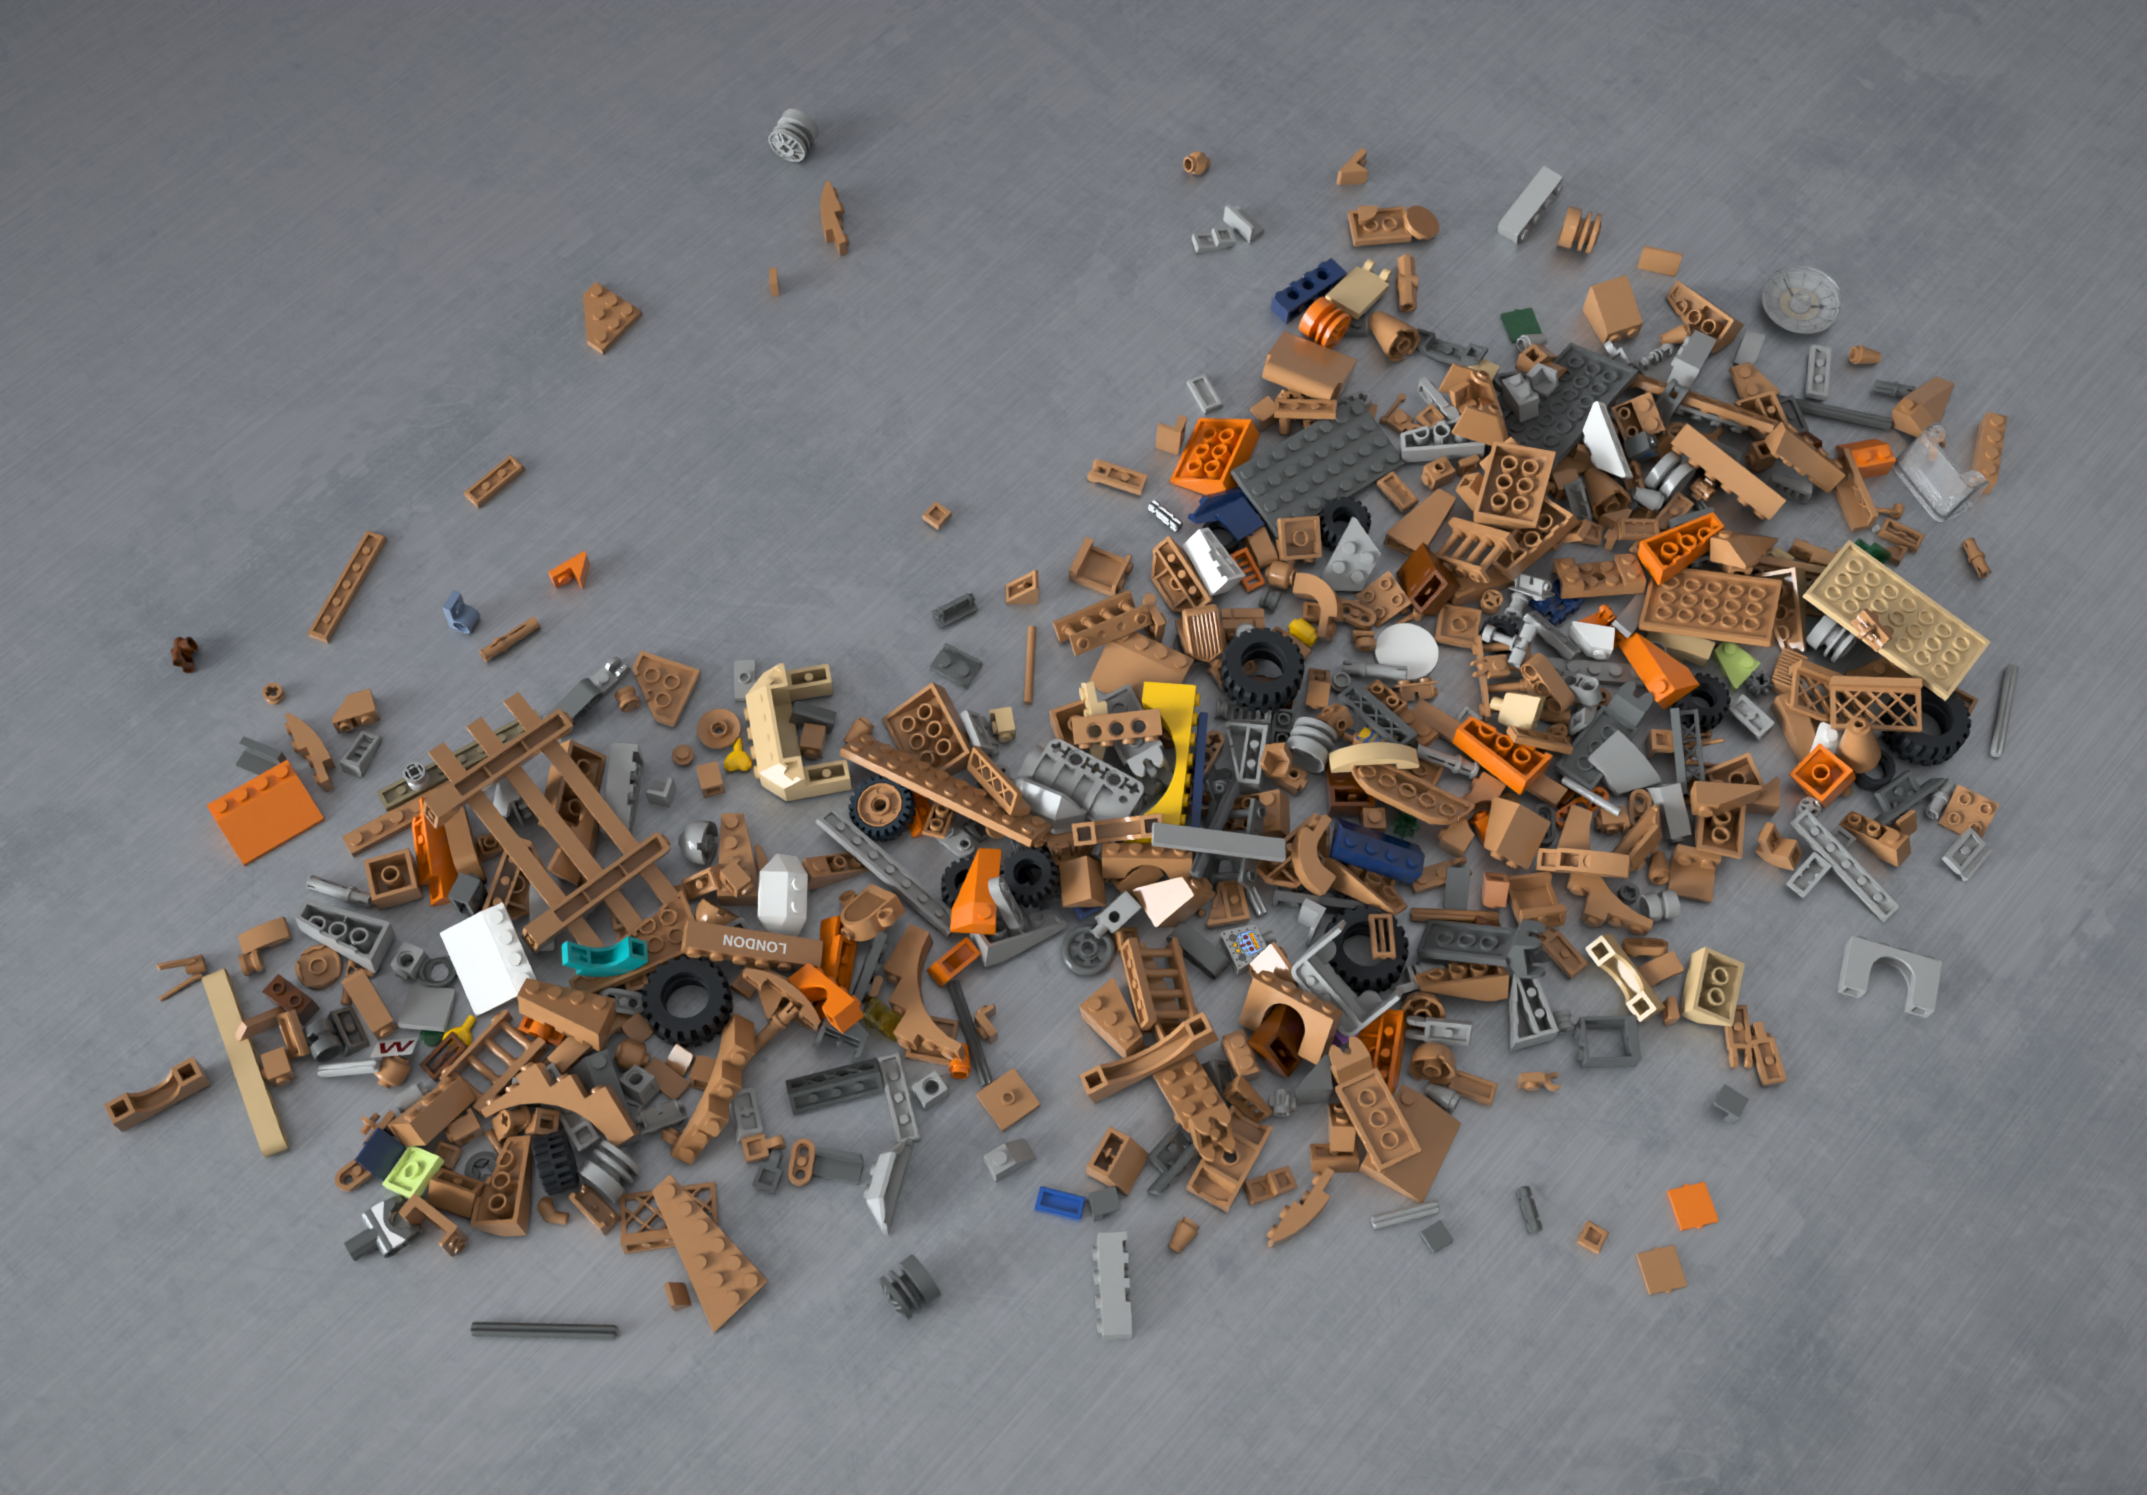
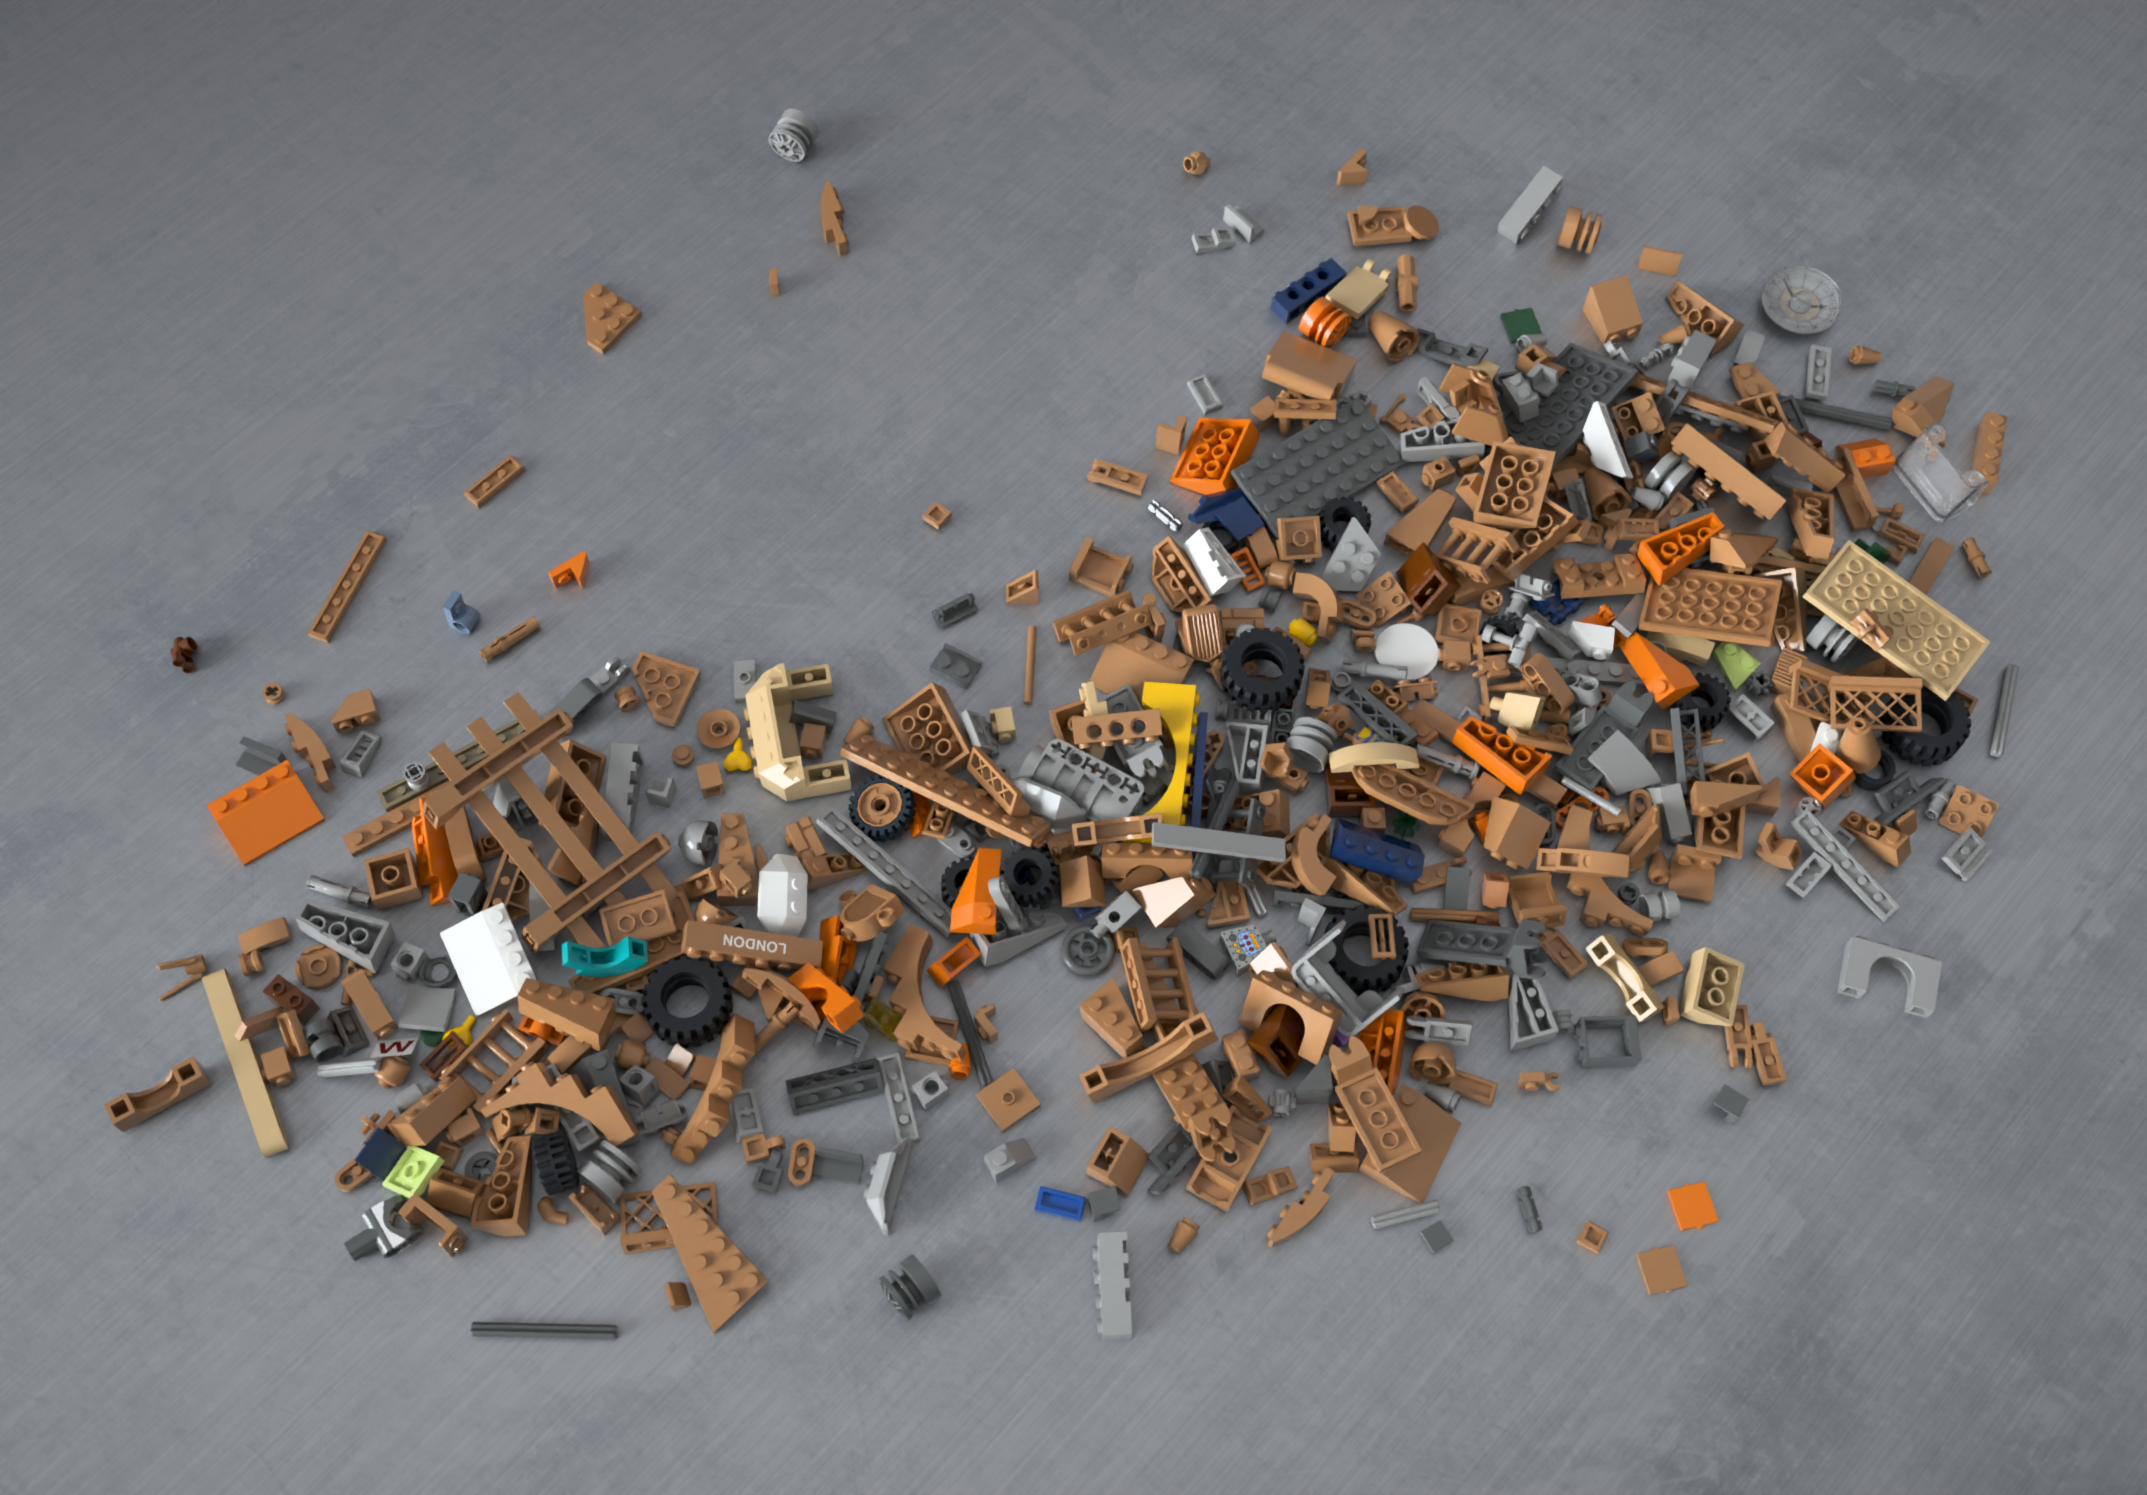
none -> medium nougat tile [598,889,678,946]
none -> medium nougat brick [784,816,828,863]
none -> dark grey pin [838,969,859,996]
none -> medium nougat brick [1438,641,1471,671]
none -> medium nougat wedge [1786,487,1835,560]
none -> medium nougat tile [1908,537,1955,595]

